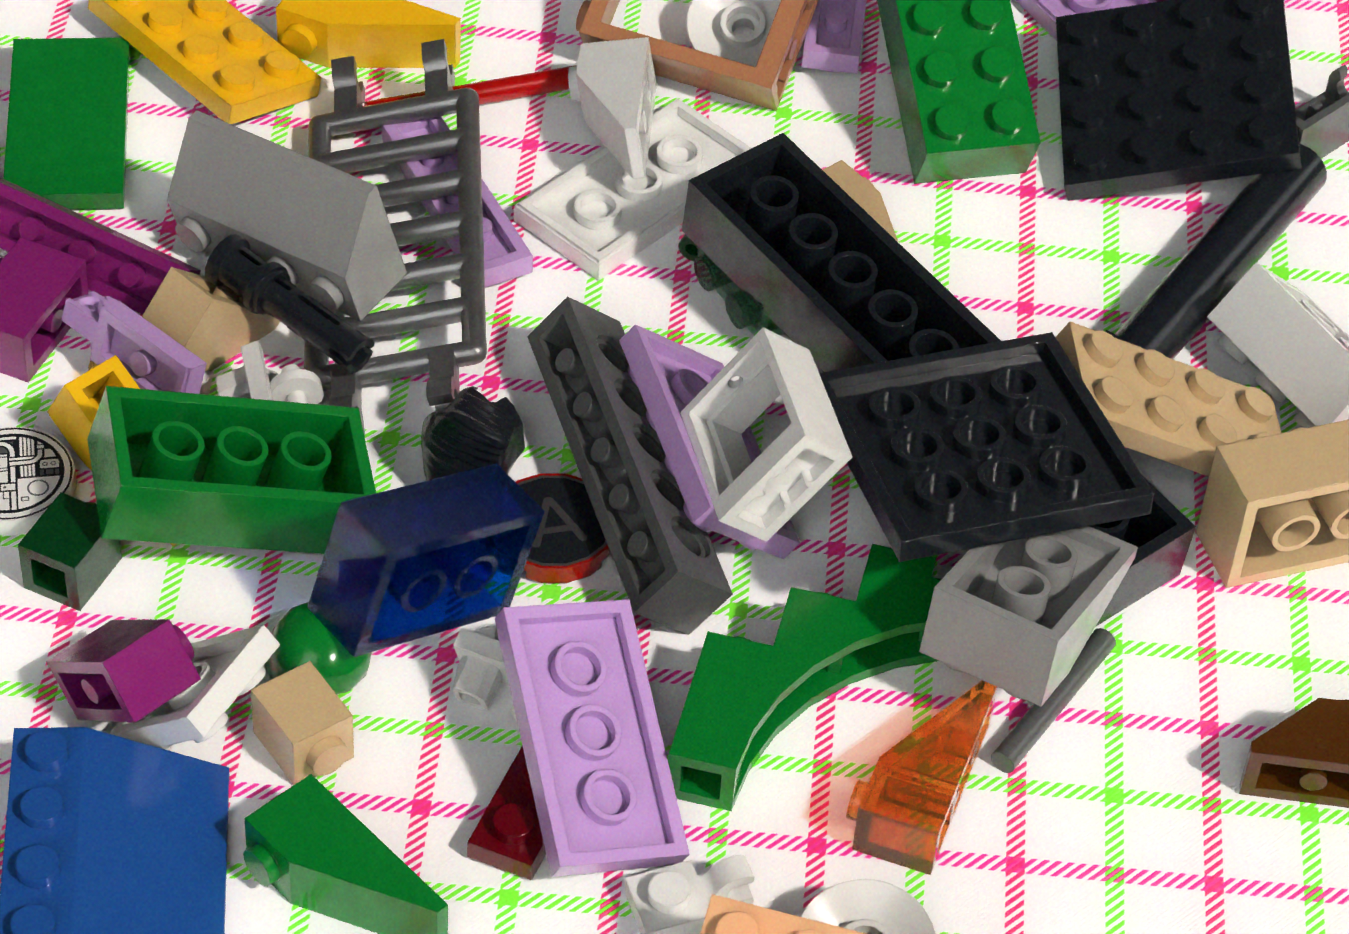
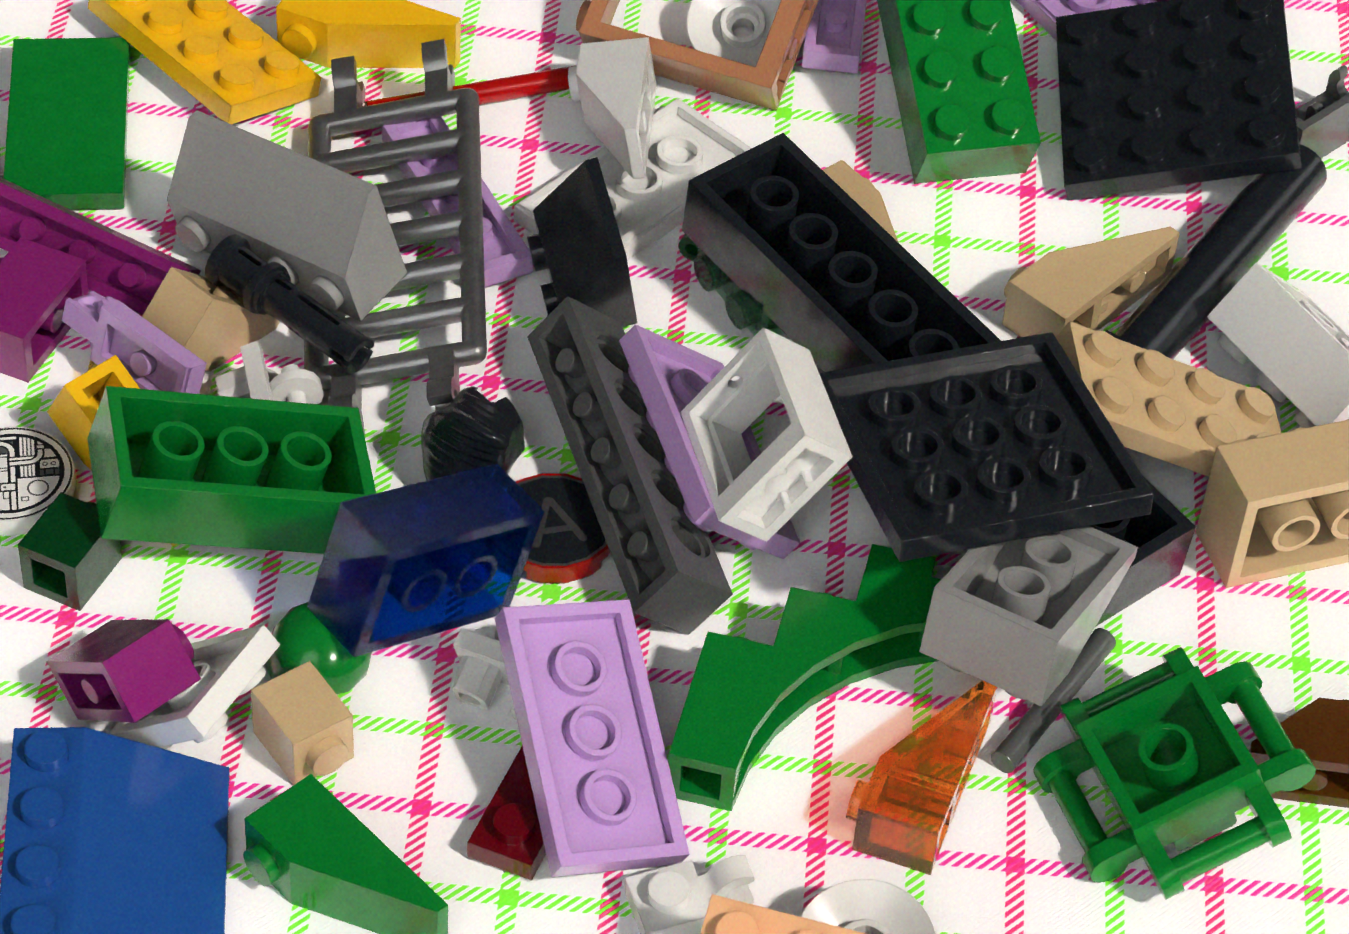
none -> black slope [527,157,638,327]
none -> tan slope [1002,226,1180,337]
none -> green brick [1033,647,1316,900]

